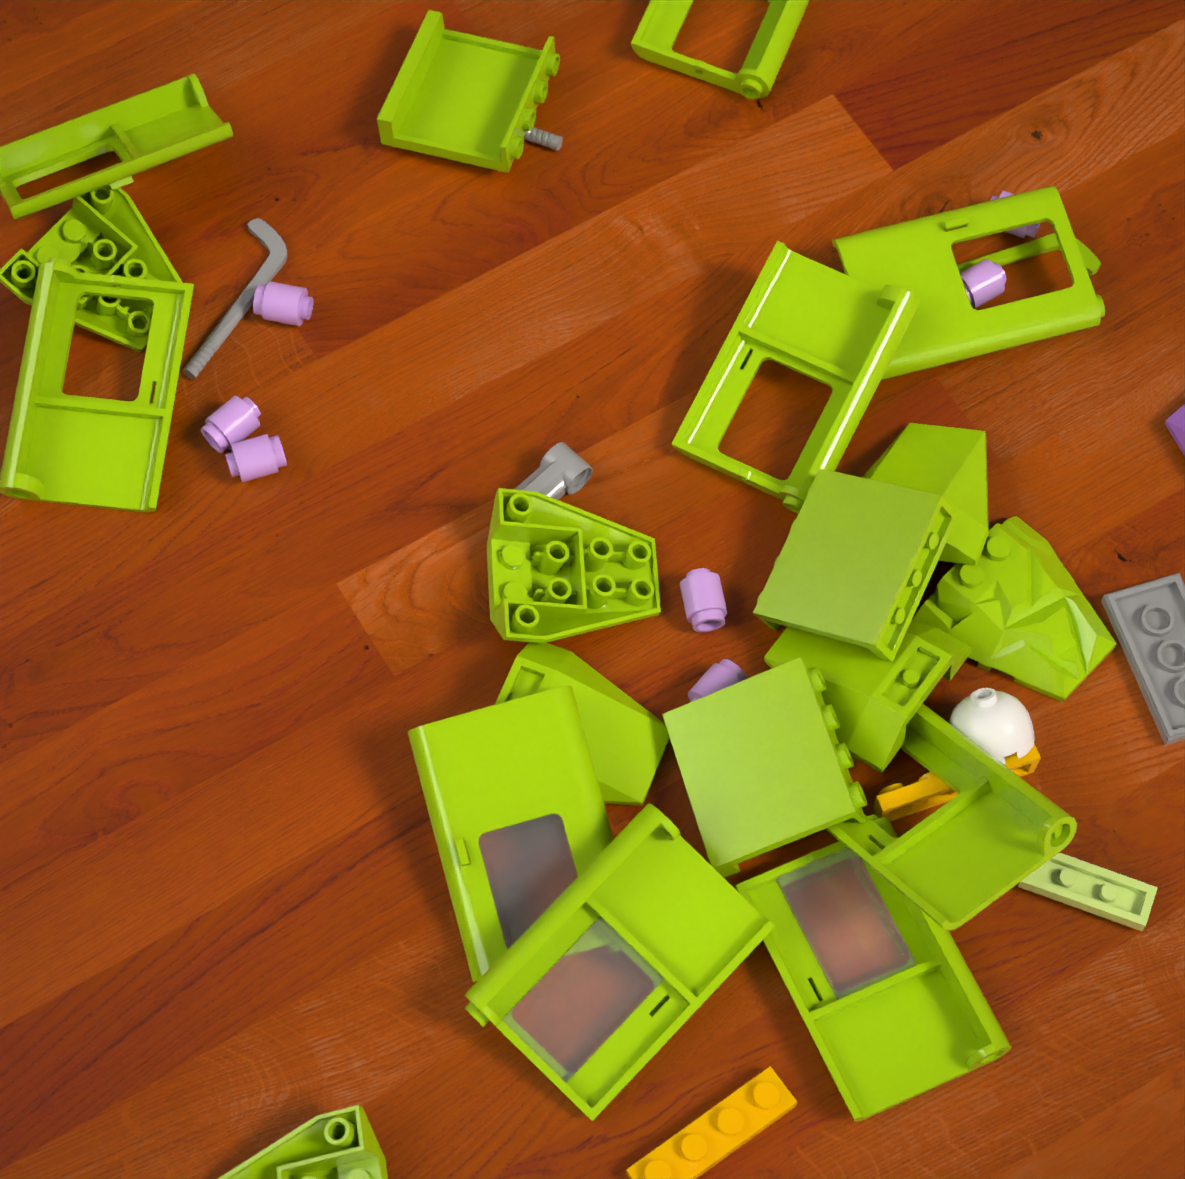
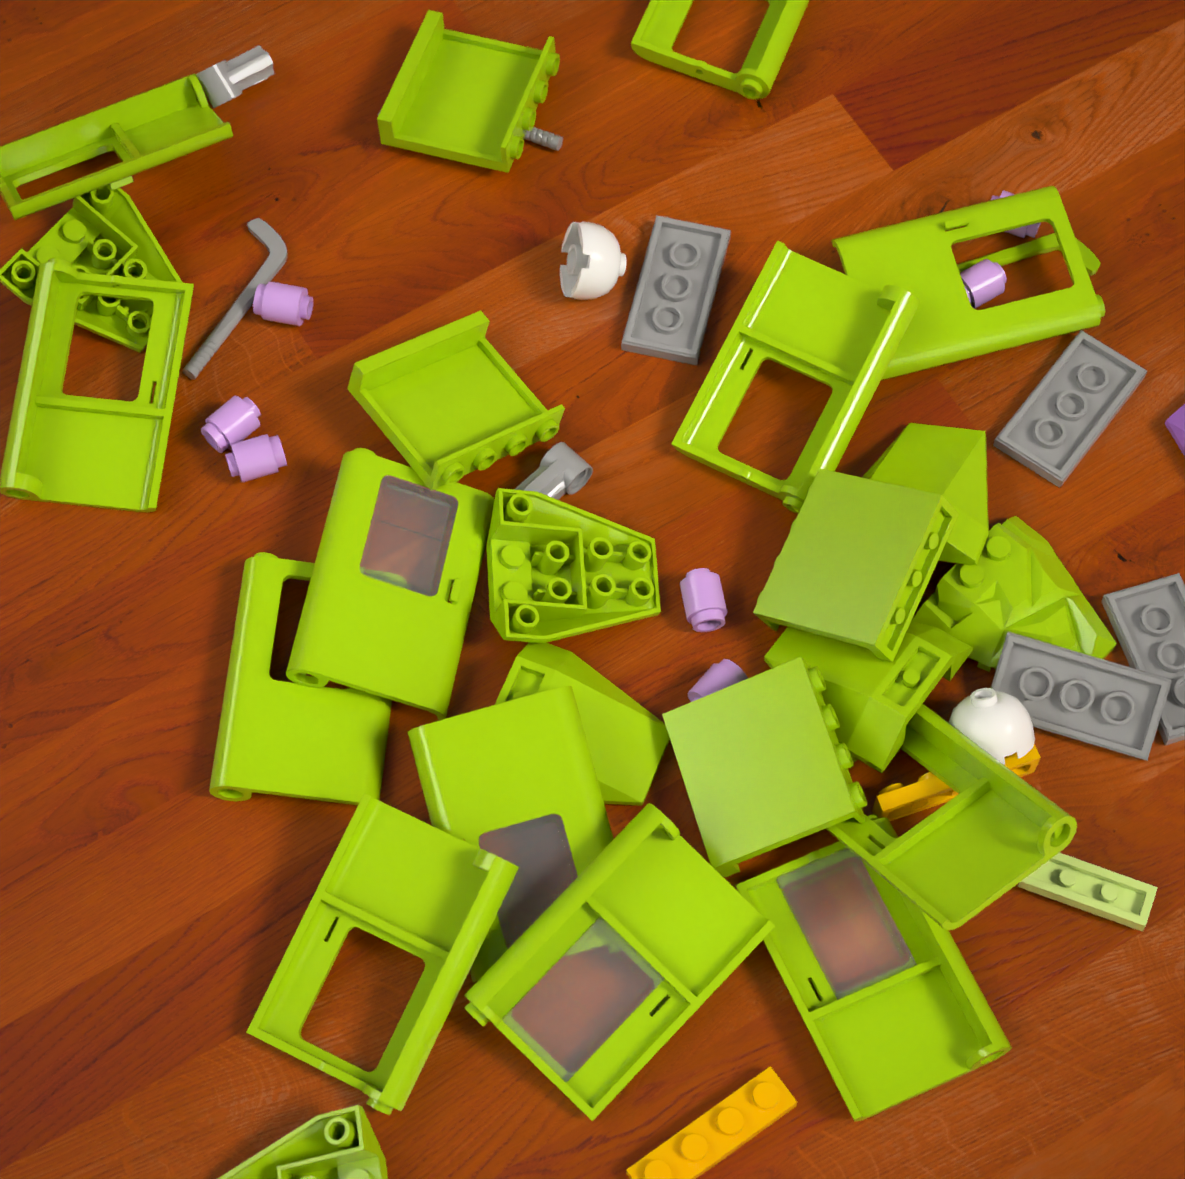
none -> light grey piece [196,45,275,108]
none -> lime piece [209,552,407,805]
none -> lime piece [246,793,519,1115]
none -> lime piece [286,448,495,720]
none -> lime panel [347,310,565,490]
none -> white cylinder [560,222,626,300]
none -> light grey tile [621,215,731,366]
none -> light grey tile [991,631,1172,760]
none -> light grey tile [993,330,1147,488]

